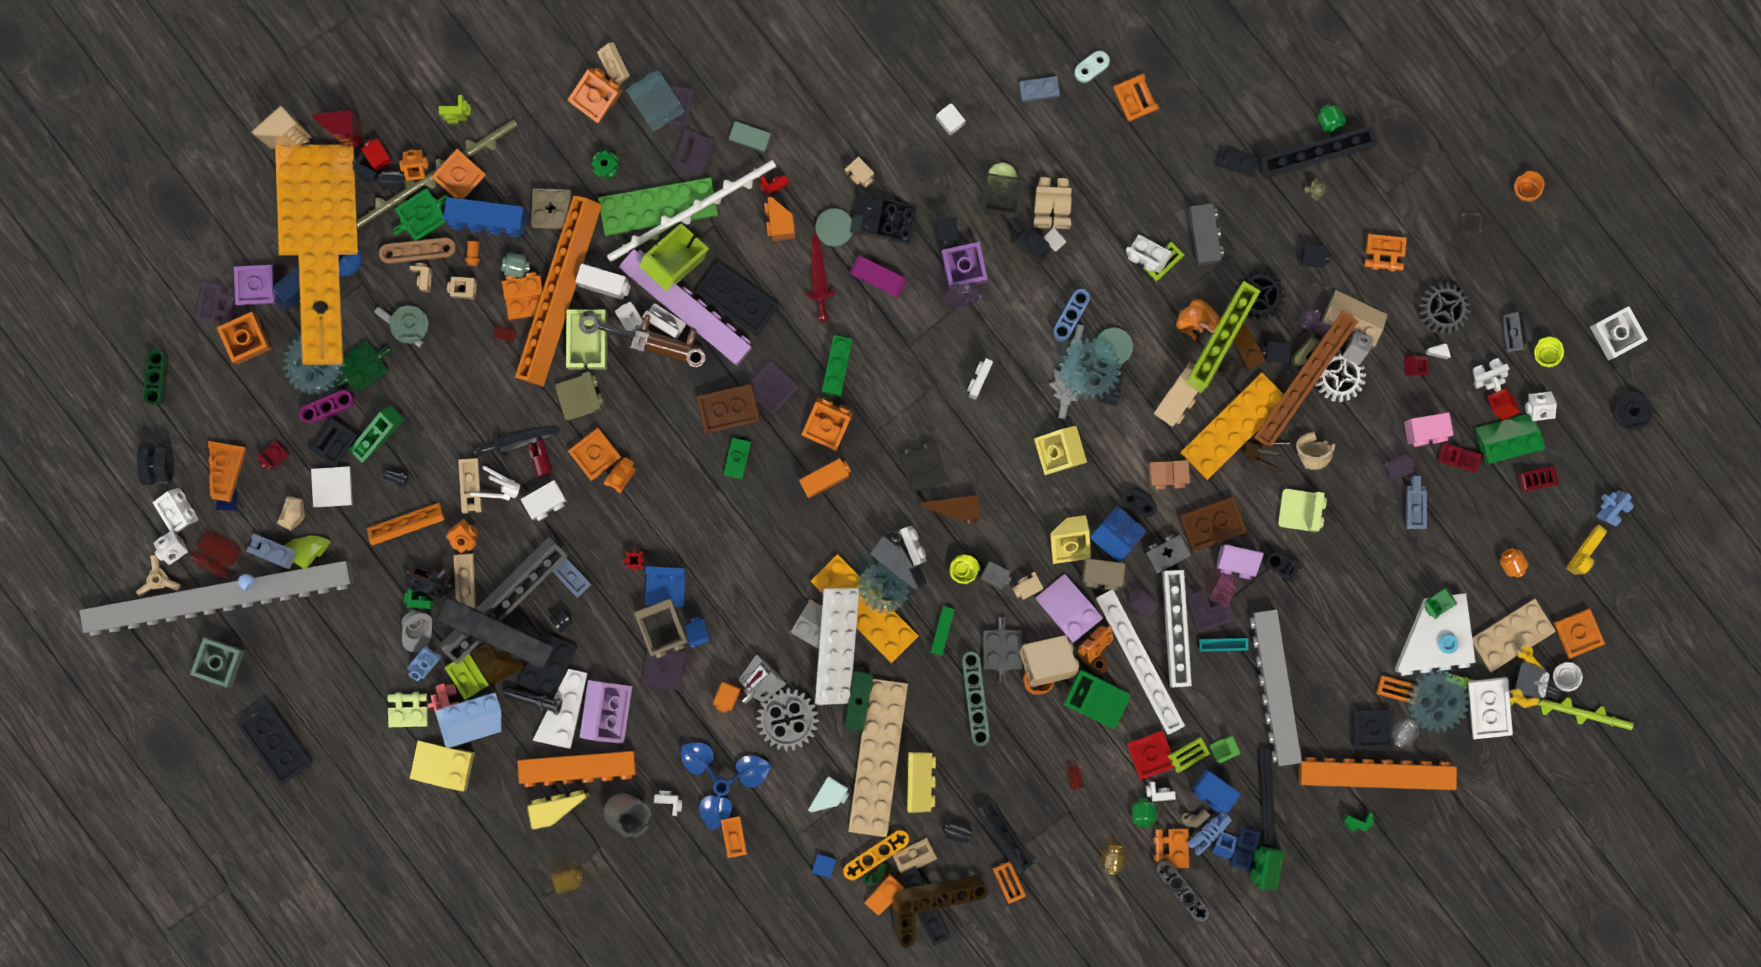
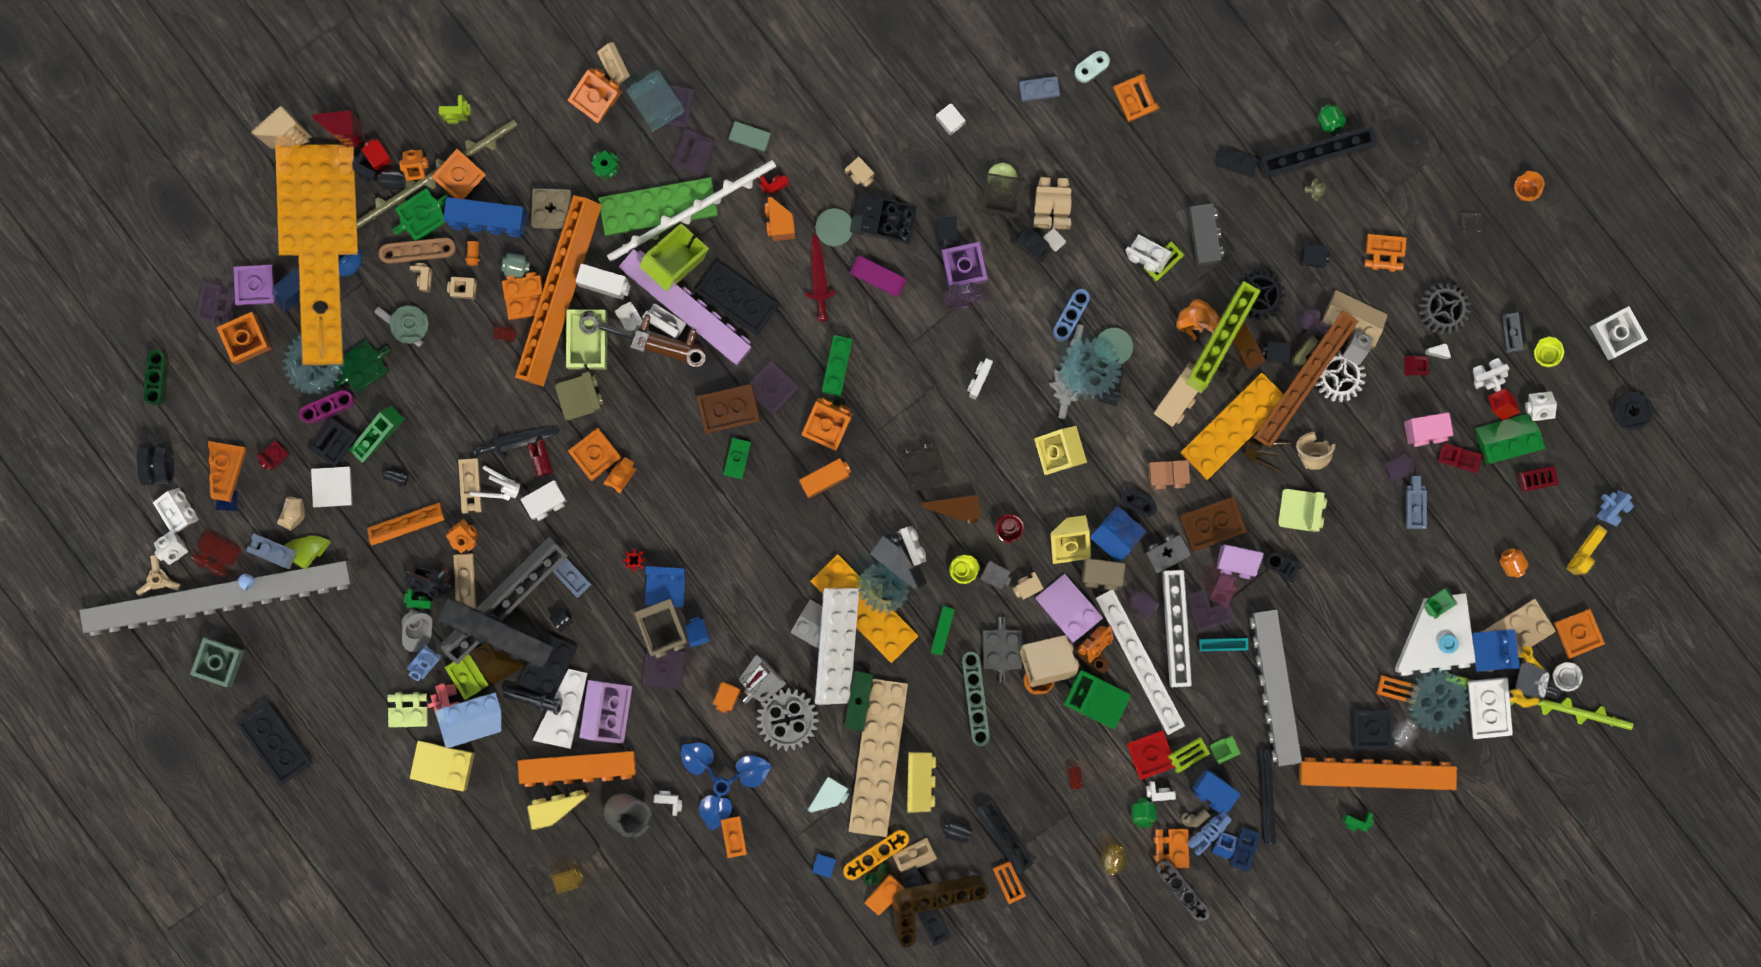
green slope [1250,846,1285,890] -> none
none -> dark red hair [995,513,1024,544]
none -> blue bracket [1472,629,1520,672]

